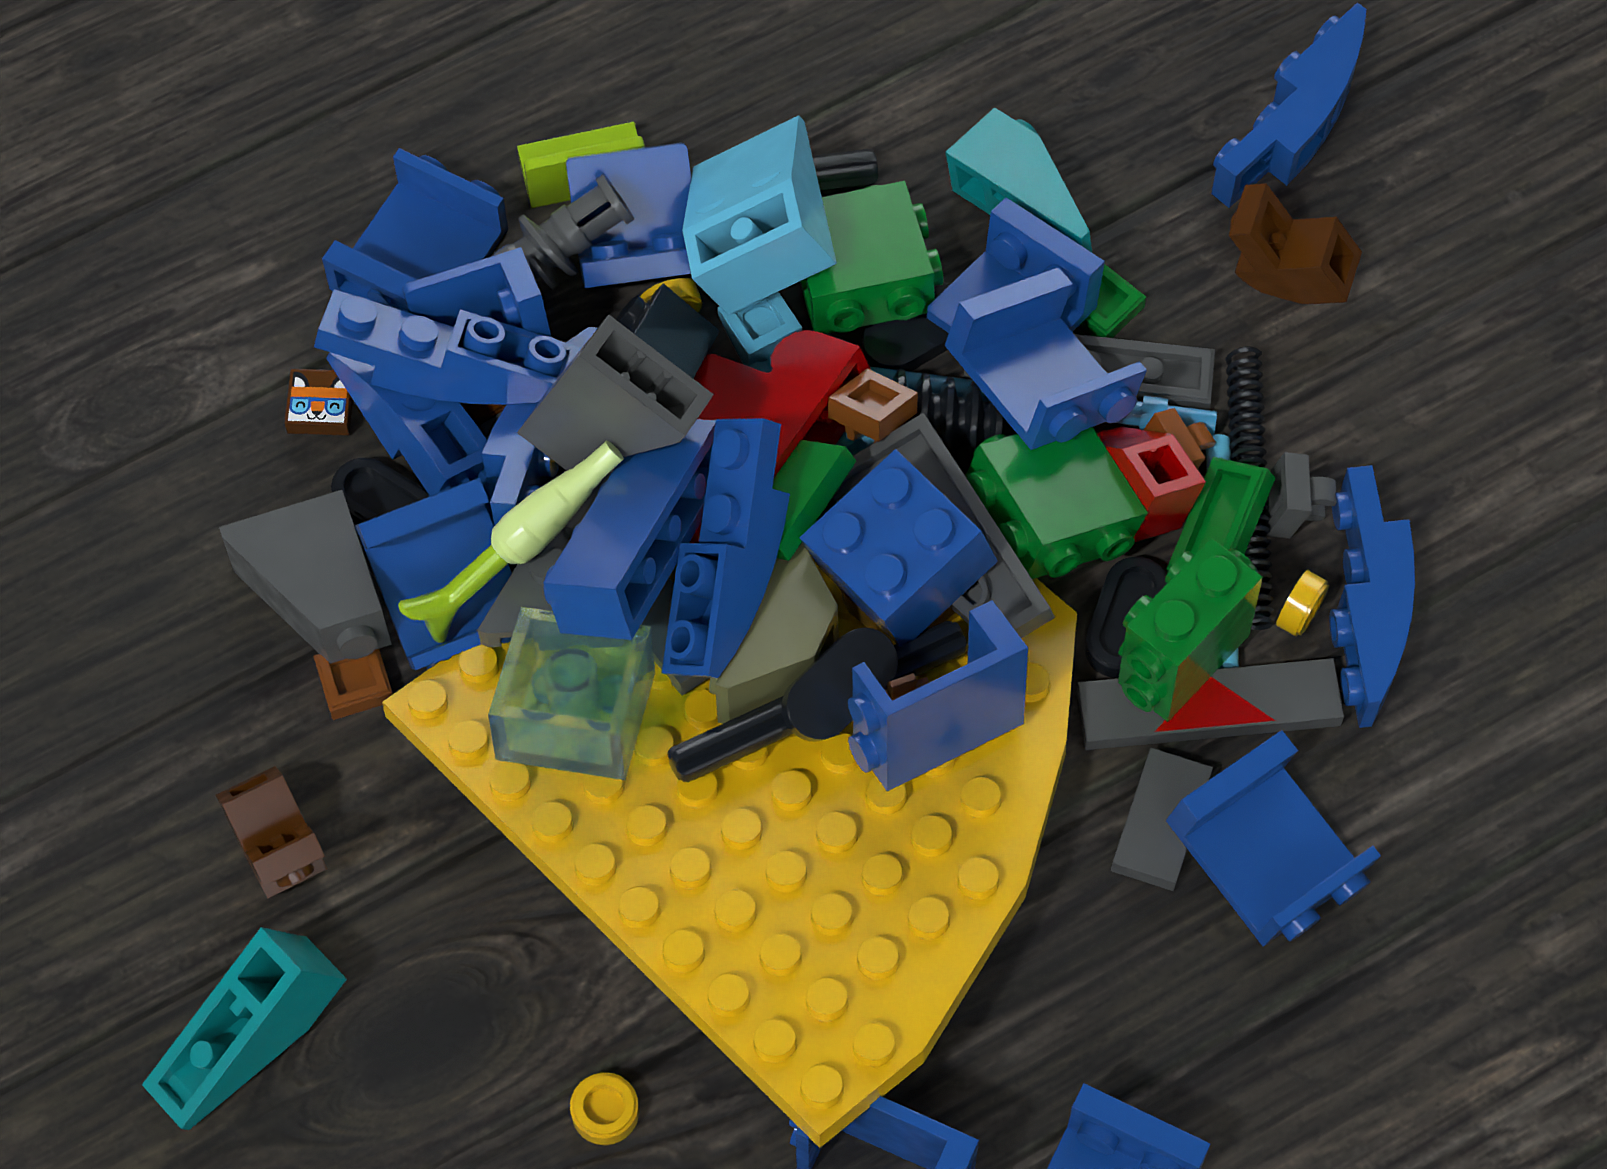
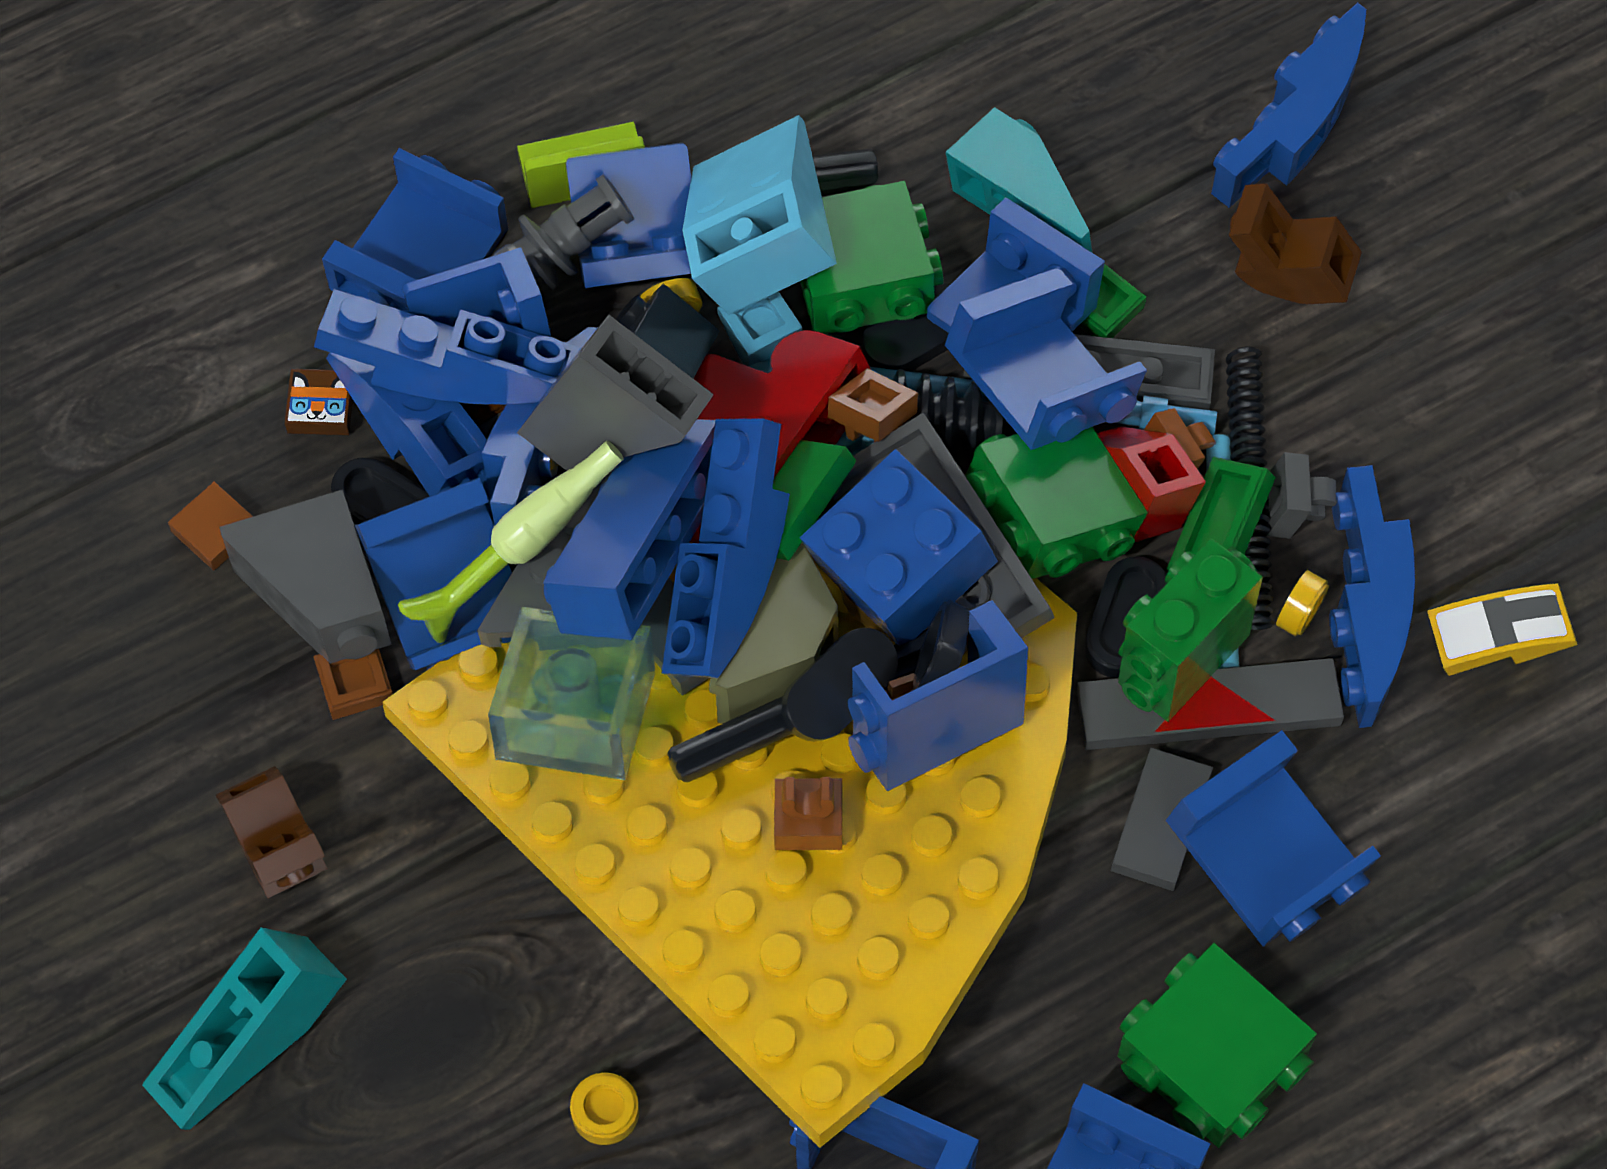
none -> dark orange tile [168,482,253,571]
none -> dark orange tile [774,777,842,850]
none -> black tile [912,600,971,691]
none -> green brick [1117,943,1317,1148]
none -> slope [1427,583,1578,676]

